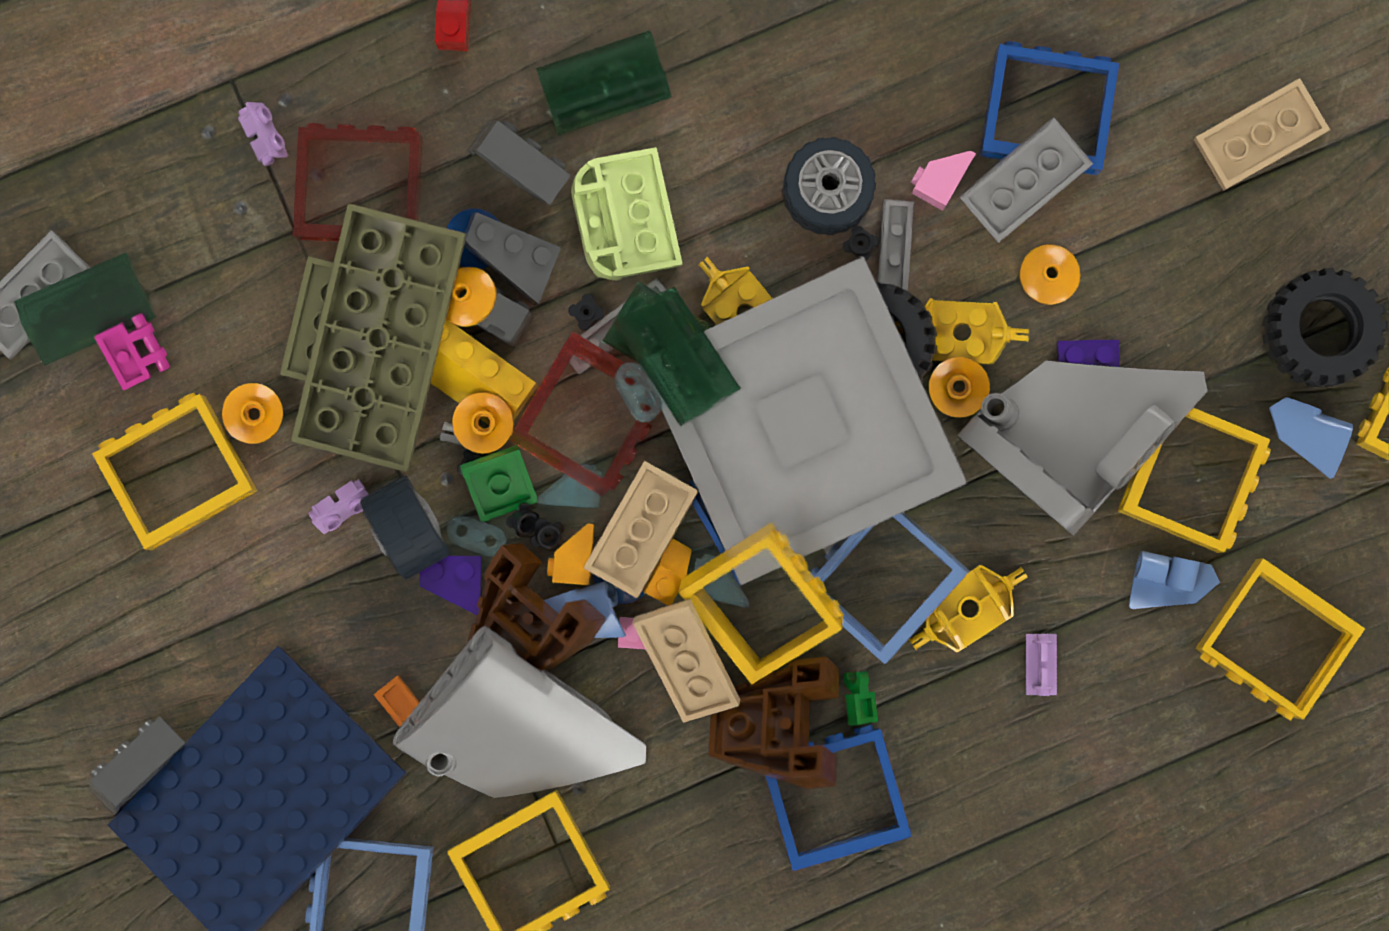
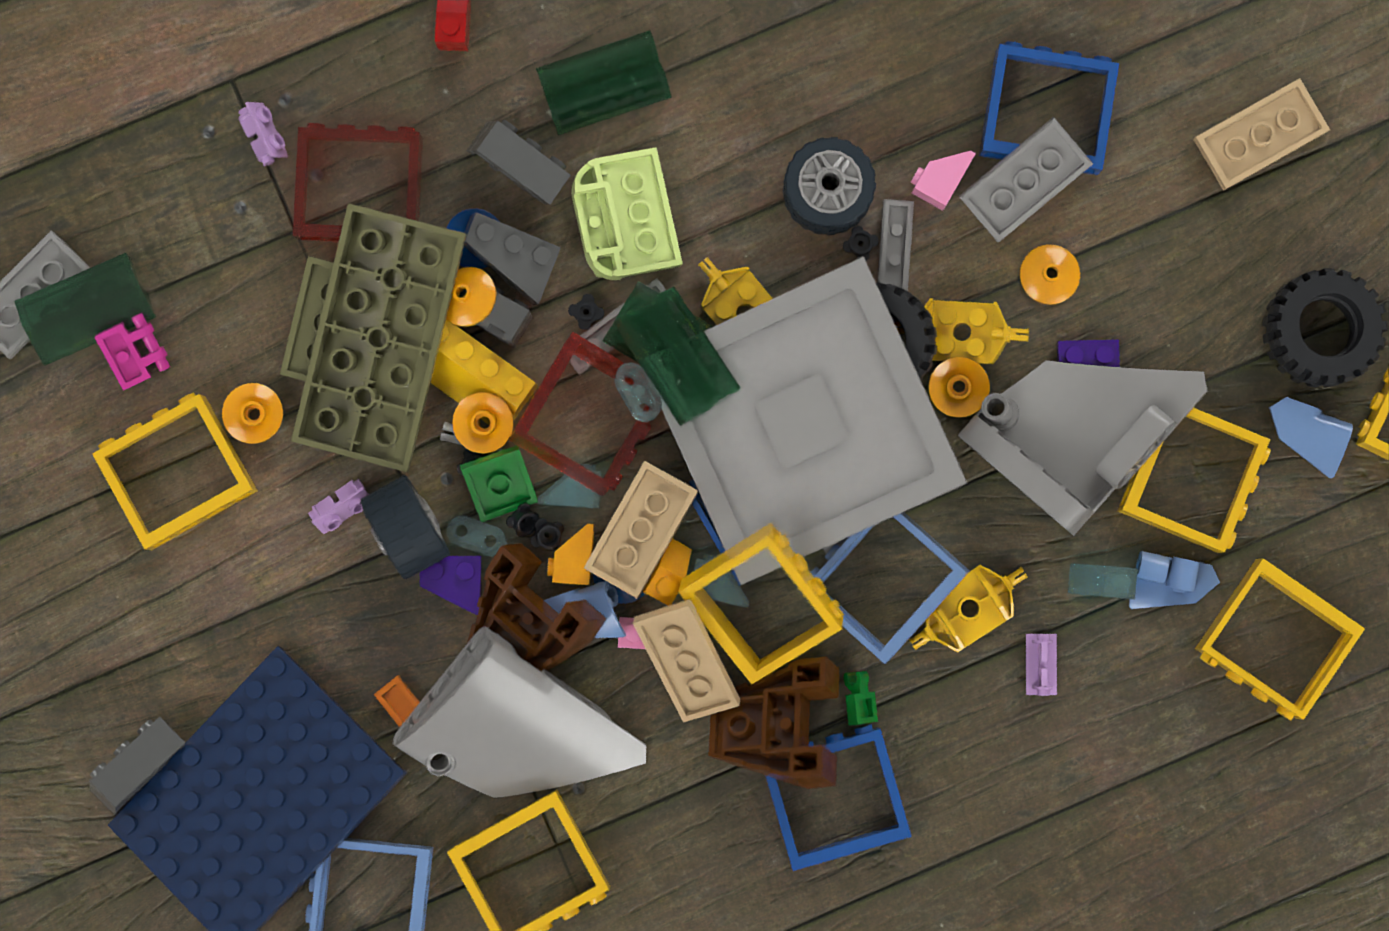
none -> clear light blue slope [1068,563,1138,600]

